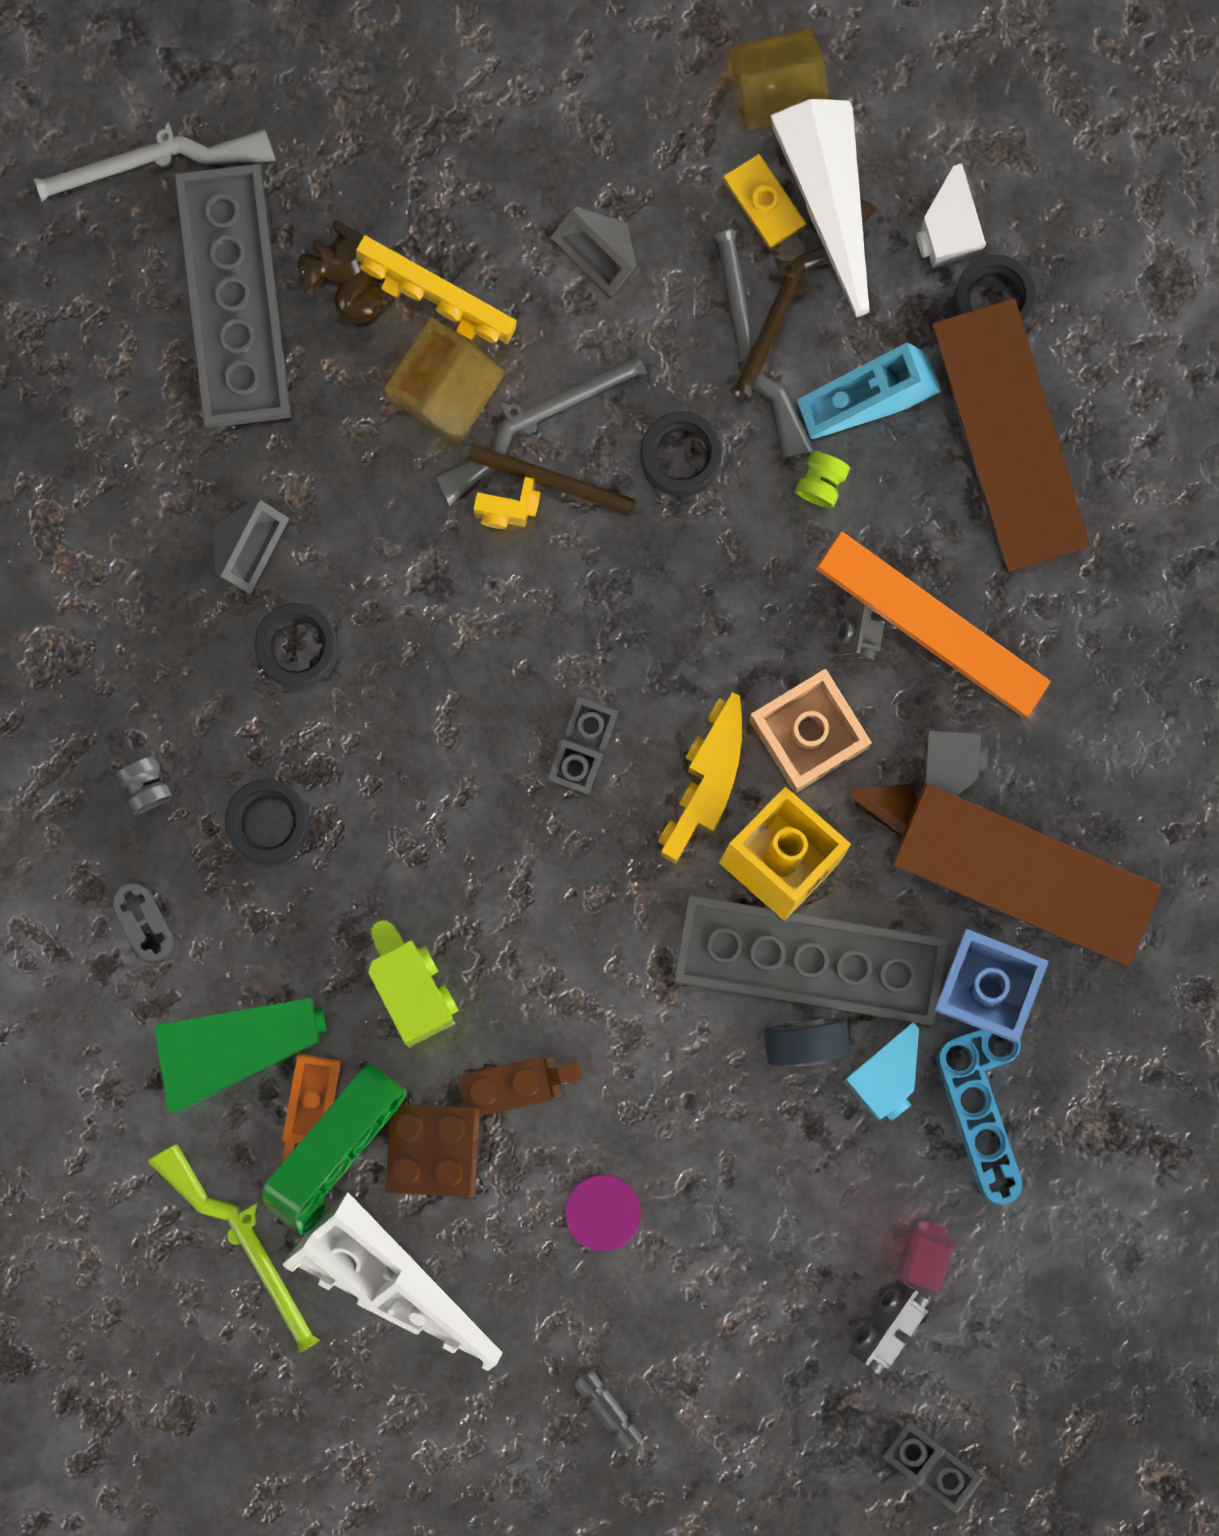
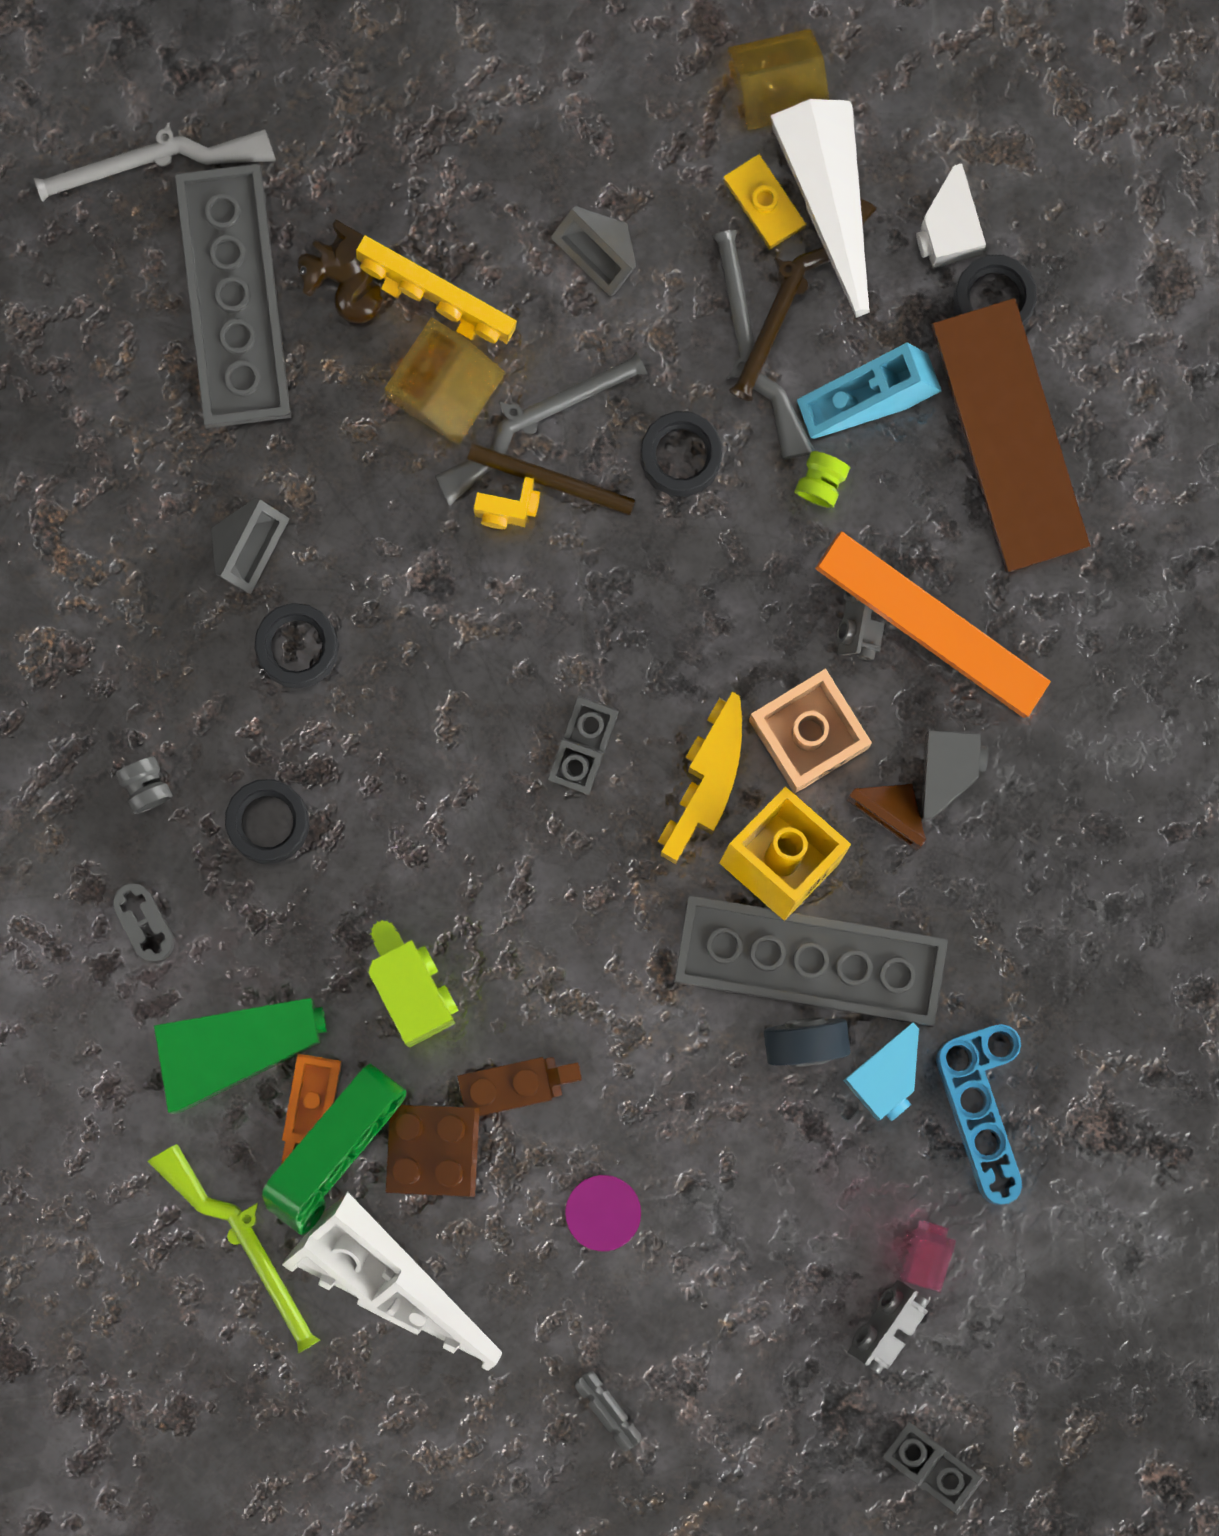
reddish brown tile [890,784,1163,967] -> none
medium blue slope [935,929,1049,1043] -> none

